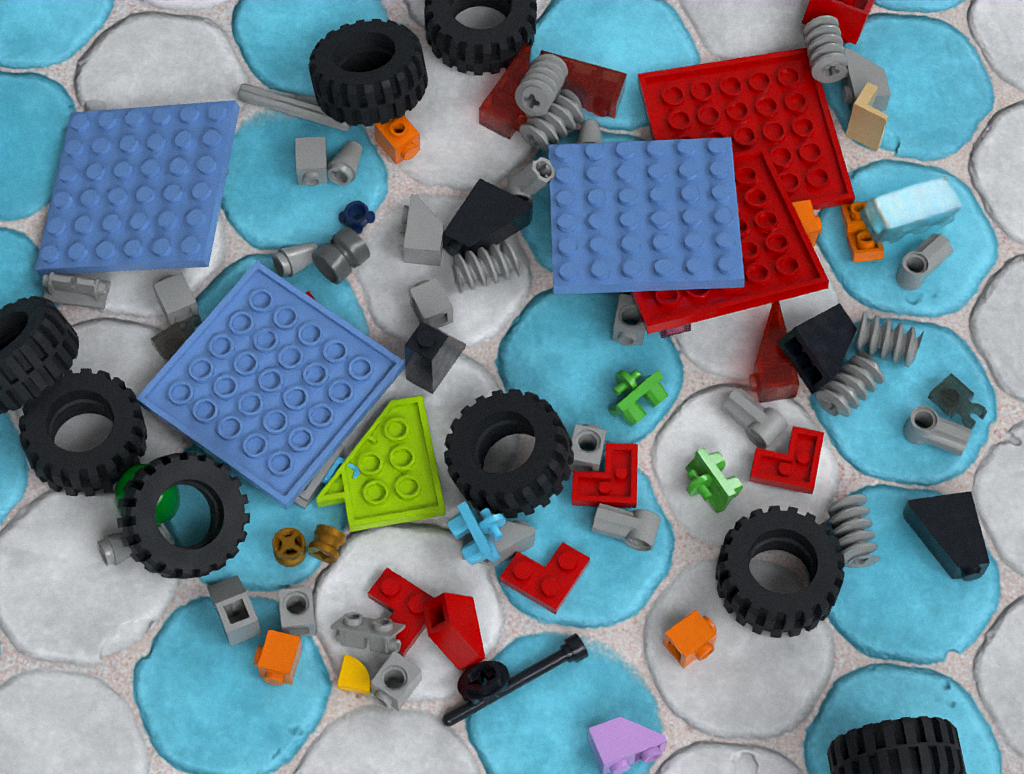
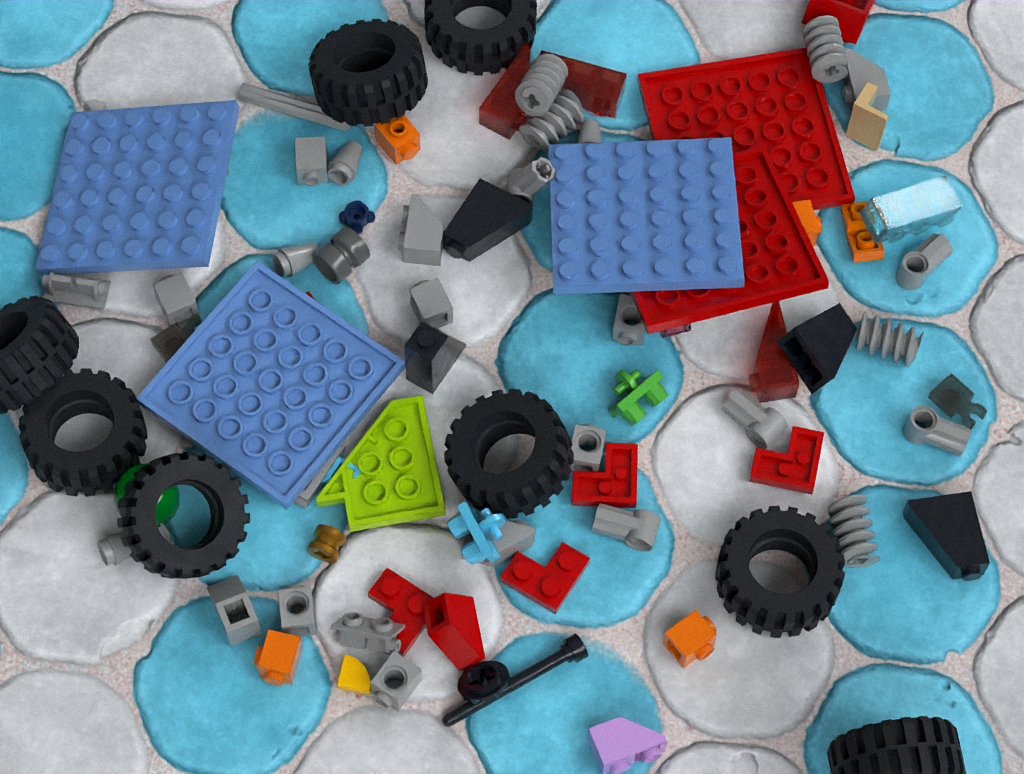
pearl gold wheel [272,528,306,567] -> none
light grey piece [452,240,520,294] -> none
bright green hips [685,448,743,513] -> none
light grey piece [816,350,885,417] -> none

